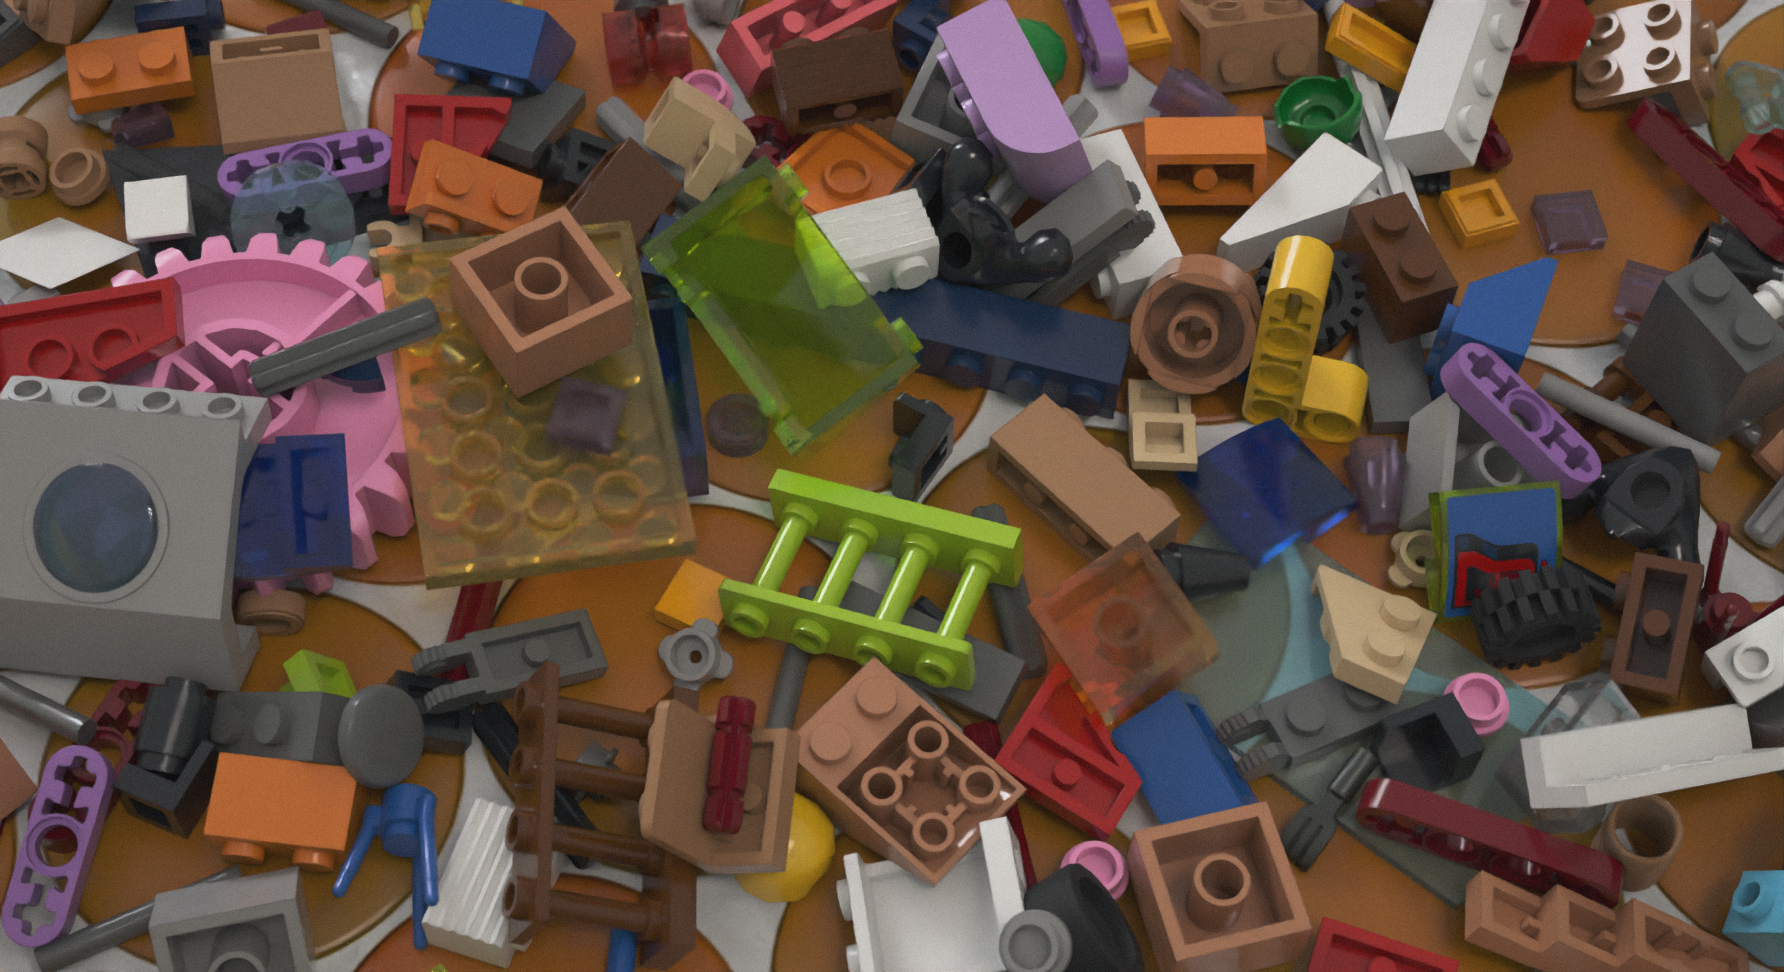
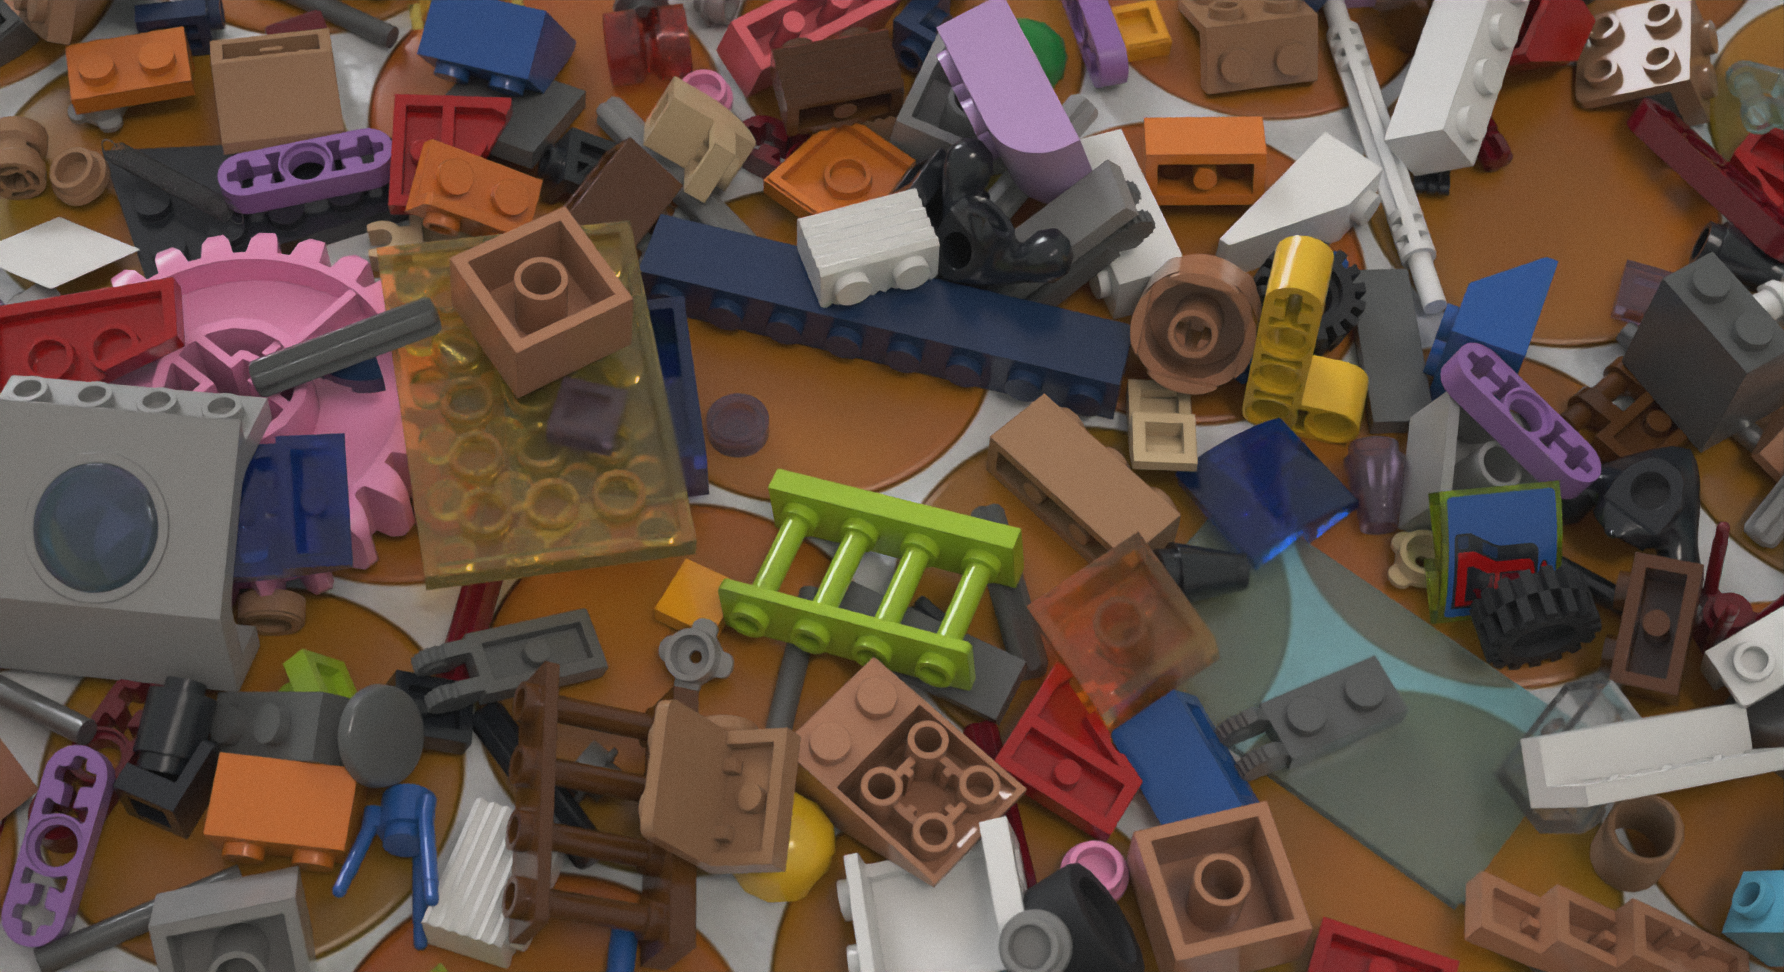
tile [111,101,175,153] -> none
white slope [124,175,196,244] -> none
clear light blue plate [231,159,356,266] -> none
clear neon green windscreen [641,155,924,461] -> none
dark red axle [703,696,756,835] -> none
black bracket [888,392,954,503] -> none
cone [1149,65,1239,117] -> none
green hair [1273,75,1363,153] -> none
pearl dark grey piece [1280,746,1379,872] -> none
tan wing [1310,564,1437,705] -> none
light orange tile [1324,2,1418,94] -> none
reddish brown brick [1338,191,1459,345] -> none
dark red beam [1356,778,1626,909] -> none
black panel [1369,692,1485,793] -> none
light orange tile [1437,178,1520,250] -> none
bright pink plate [1443,673,1510,738] -> none
tile [1530,190,1608,255] -> none
light grey bar [1535,371,1722,475] -> none

